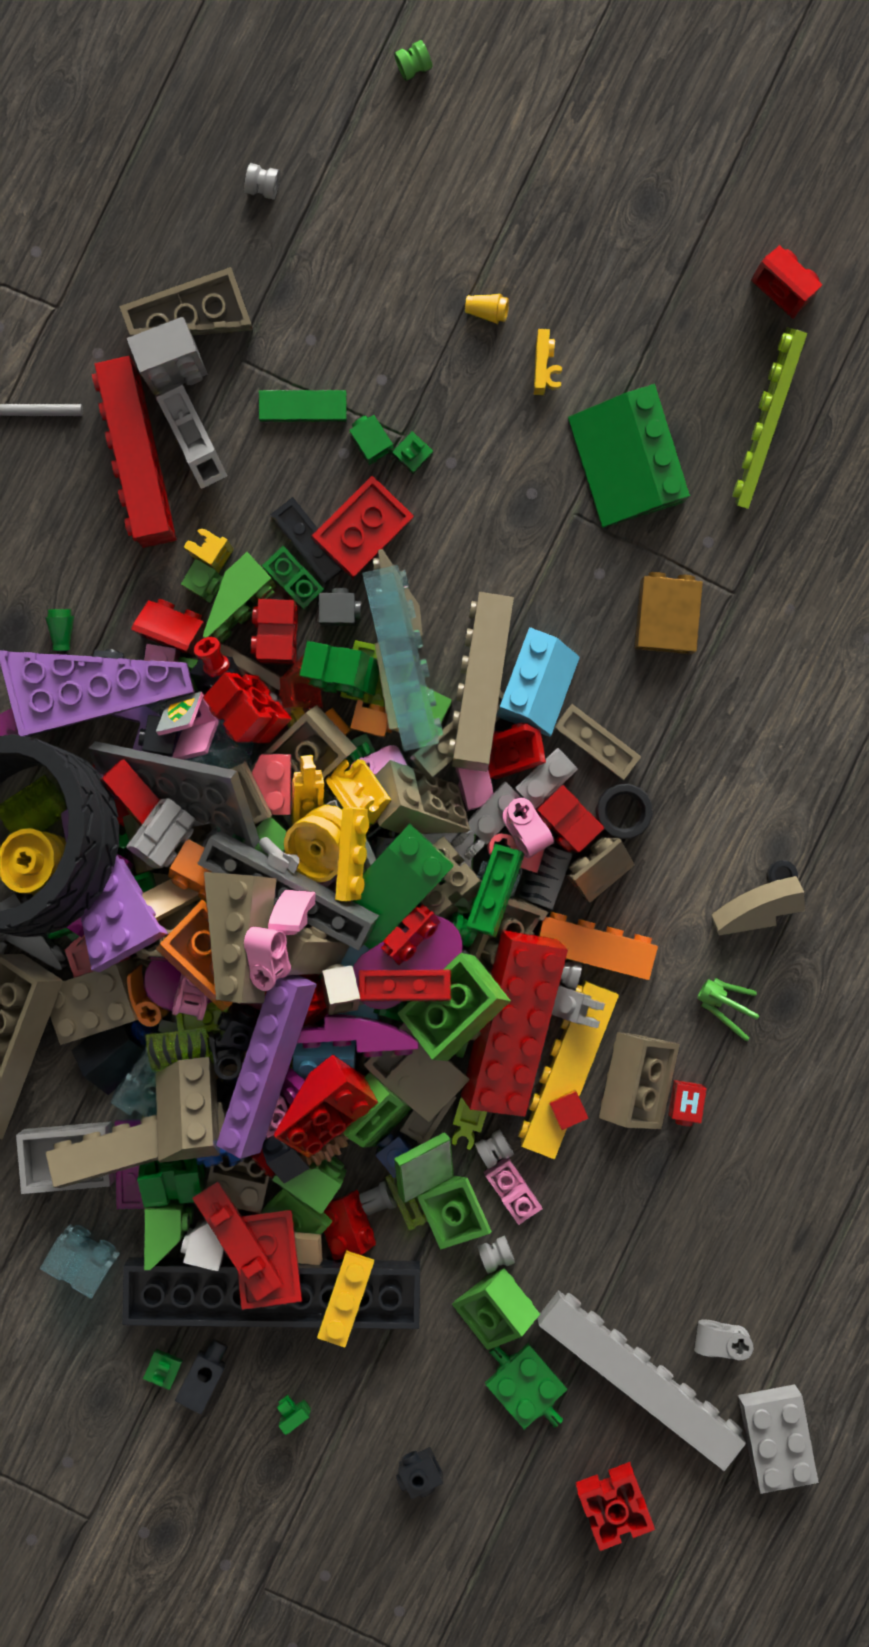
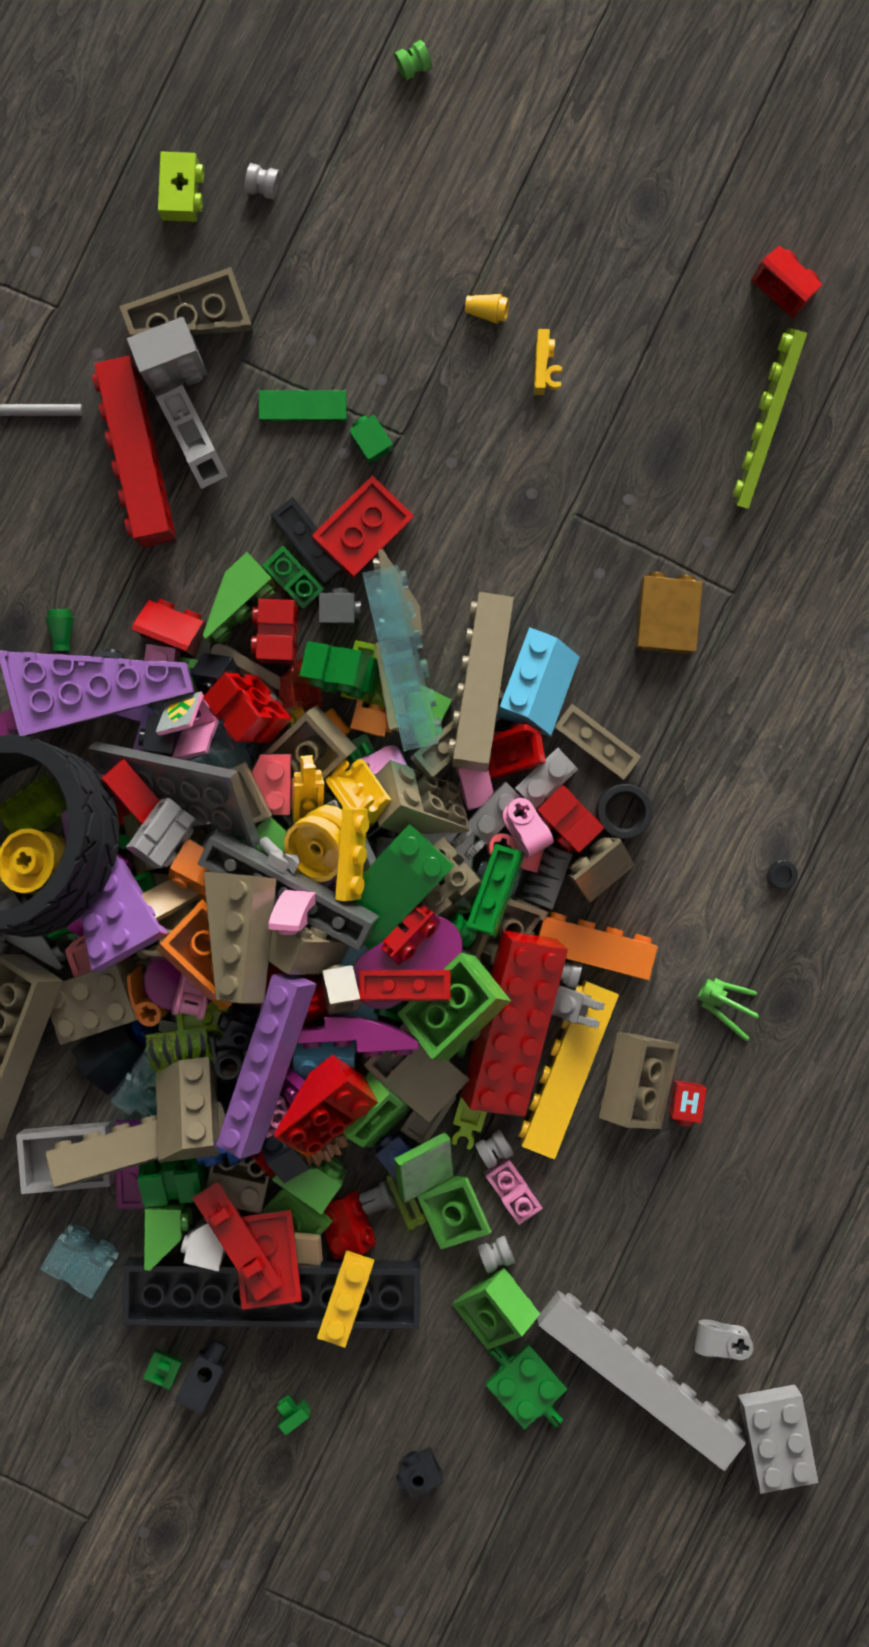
bright green brick [181,559,223,603] -> none
yellow hinge [184,529,234,573] -> none
red bush [194,637,230,677] -> none
bright pink piece [244,927,291,991] -> none
green tile [392,431,433,474] -> none
red tile [549,1090,588,1130] -> none
green slope [568,383,690,528] -> none
red brick [576,1462,655,1551] -> none
dark tan slope [712,876,805,935] -> none
none -> lime brick [158,151,204,222]

